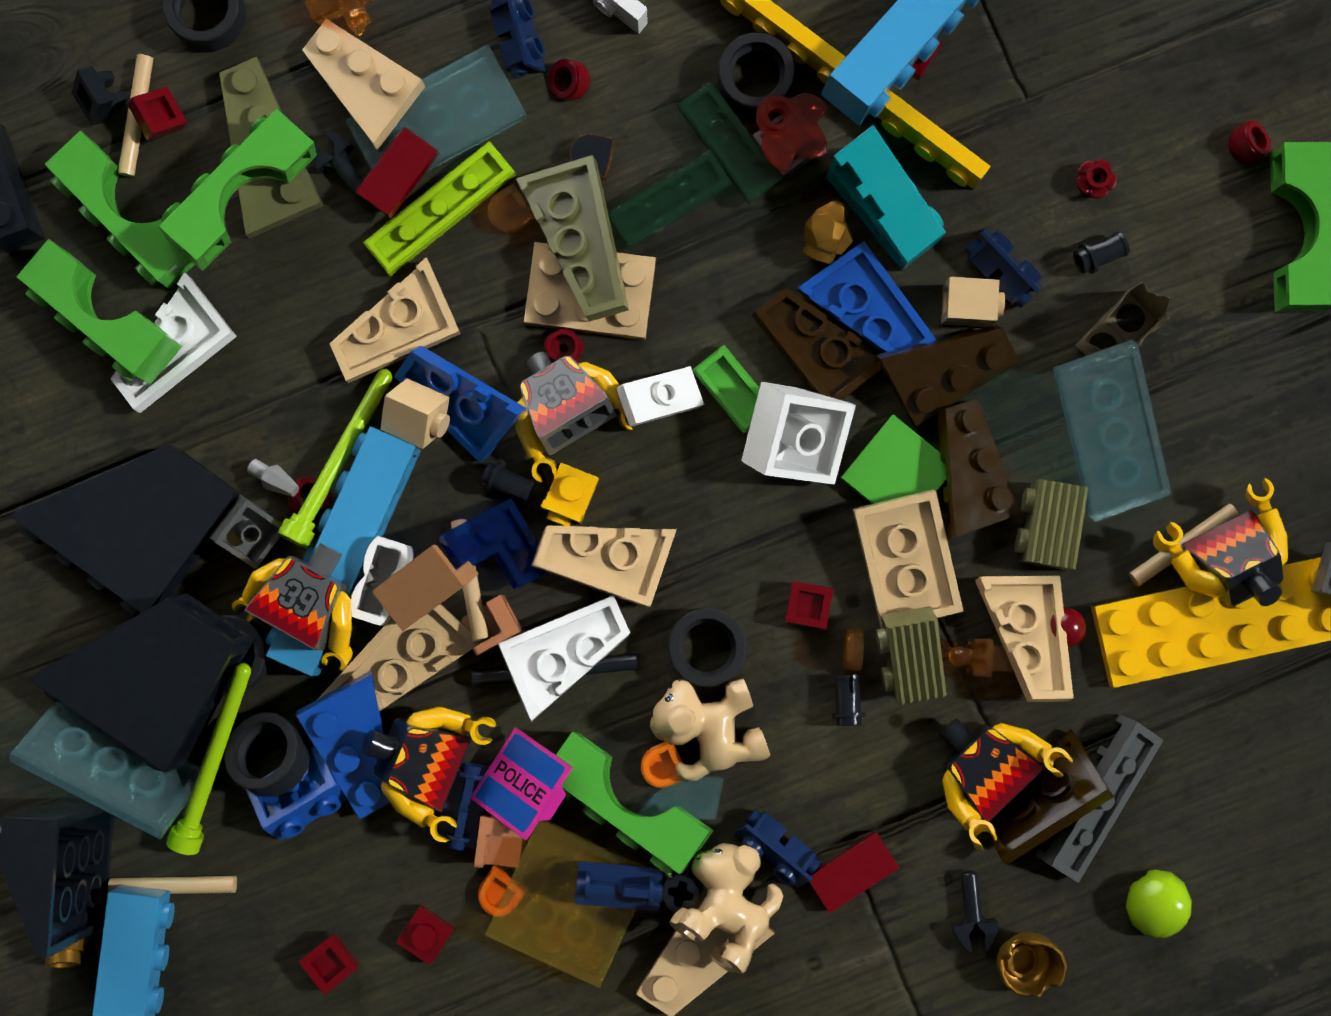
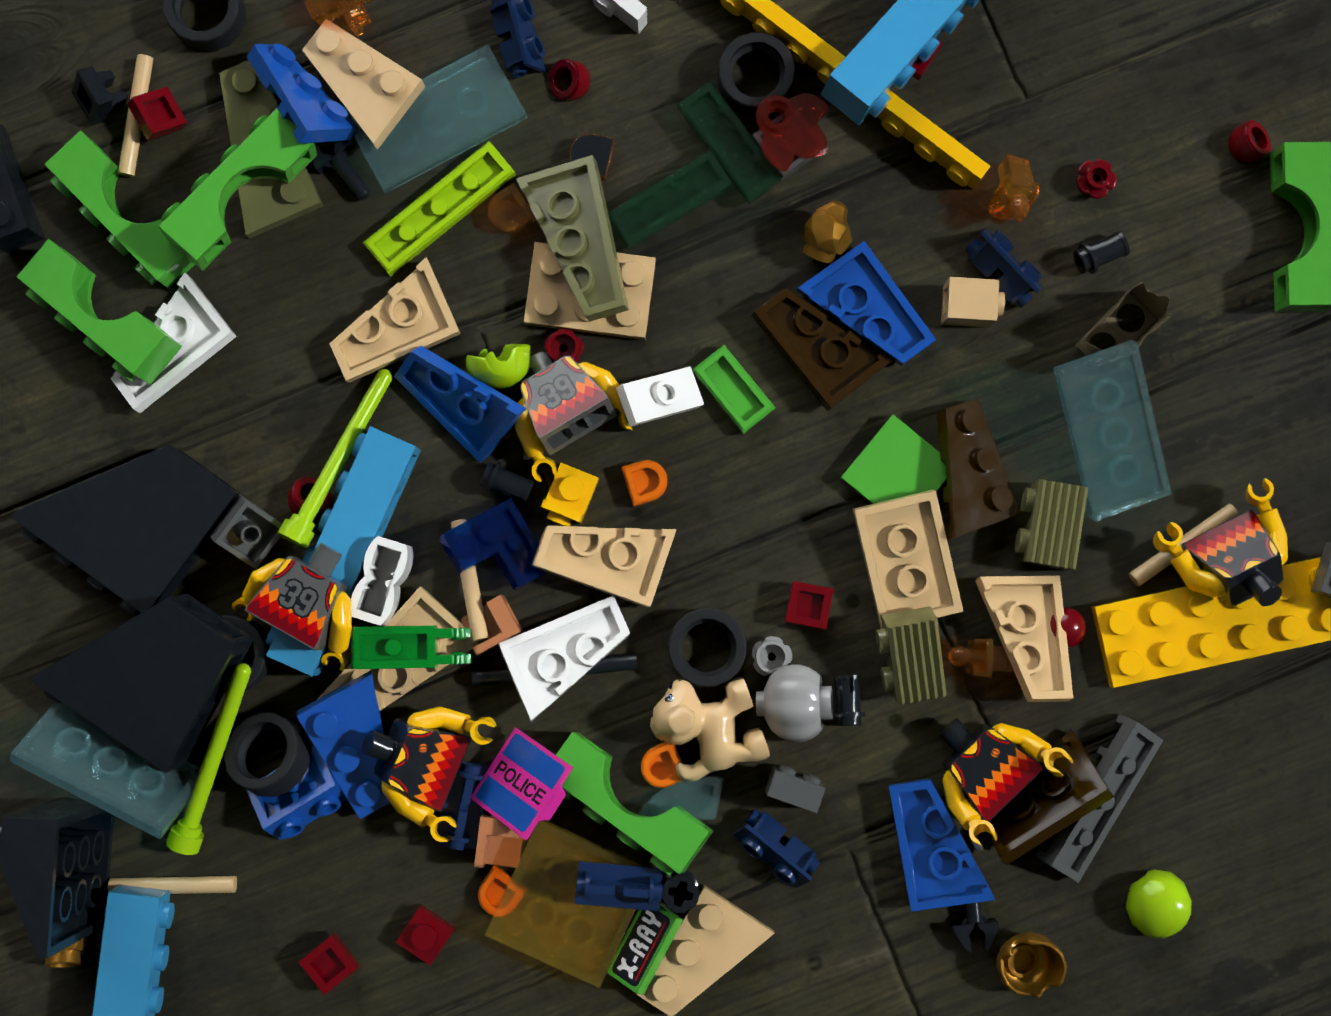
light grey bar [247,459,299,497] -> none
dark red tile [356,126,439,219] -> none
medium nougat panel [373,545,479,632] -> none
tan brick [380,378,450,449] -> none
tan animal [669,843,783,974] -> none
white slope [741,382,856,485] -> none
dark red tile [810,831,899,913] -> none
teal wedge [826,125,946,271] -> none
clear orange tile [842,628,864,671] -> none
dark brown wing [875,325,1019,426] -> none
none -> blue wing [247,44,358,144]
none -> green hinge [351,625,471,669]
none -> lime hair [466,344,531,389]
none -> tile [606,904,683,995]
none -> orange tile [621,460,667,507]
none -> light grey plate [751,636,792,676]
none -> light grey plant [756,664,833,742]
none -> dark grey piece [764,764,826,813]
none -> blue wing [889,778,995,912]
none -> clear orange piece [986,154,1040,222]

